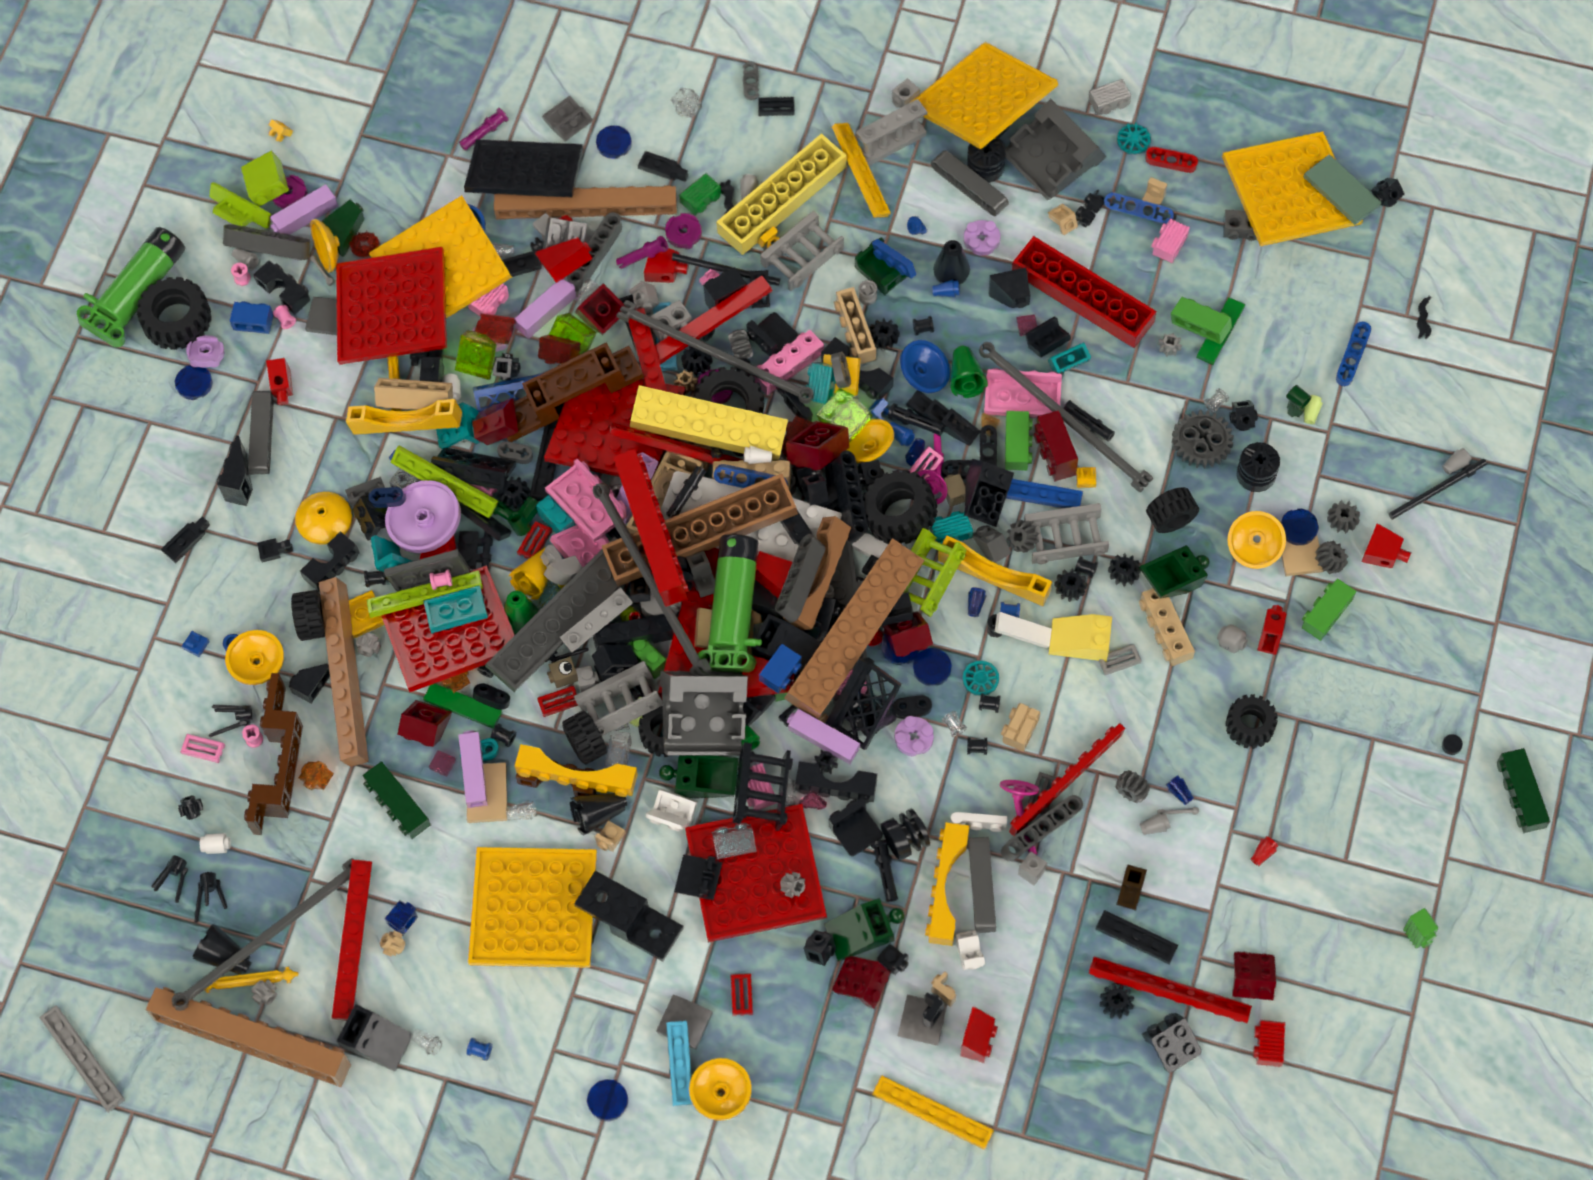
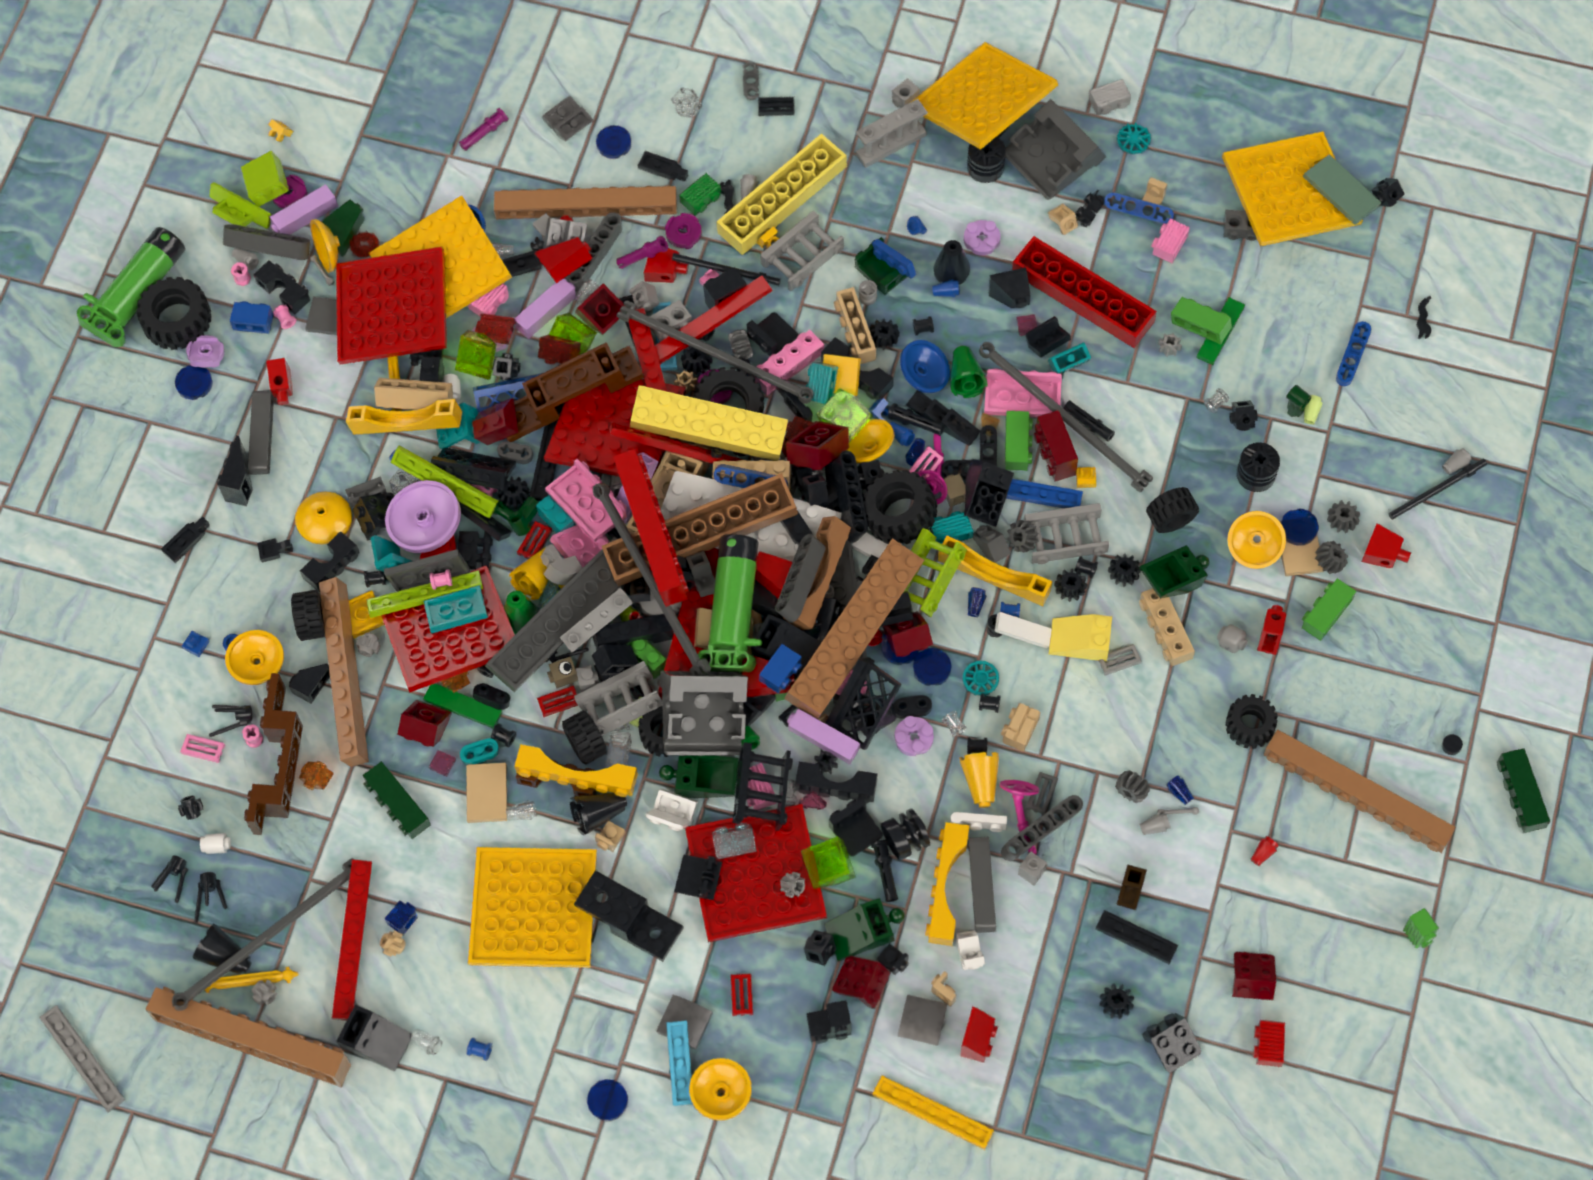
dark blue beam [368,487,406,508] -> none
lavender brick [459,730,488,808] -> none
black plate [464,139,583,198] -> none
black pin [666,466,706,518] -> none
white cone [744,445,772,464] -> none
black tile [750,270,770,309] -> none
dark grey beam [831,352,851,389] -> none
yellow tile [832,123,891,218] -> none
black bracket [922,992,944,1029] -> none
dark grey beam [931,150,1009,216] -> none
red plate [1009,723,1125,836] -> none
red plate [1088,957,1252,1023] -> none
red beam [1145,147,1198,173] -> none
dark grey gear [1171,410,1234,469] -> none
none -> clear neon green slope [801,836,856,889]
none -> black brick [806,1000,851,1044]
none -> yellow cone [959,752,999,808]
none -> medium nougat brick [1264,729,1456,853]

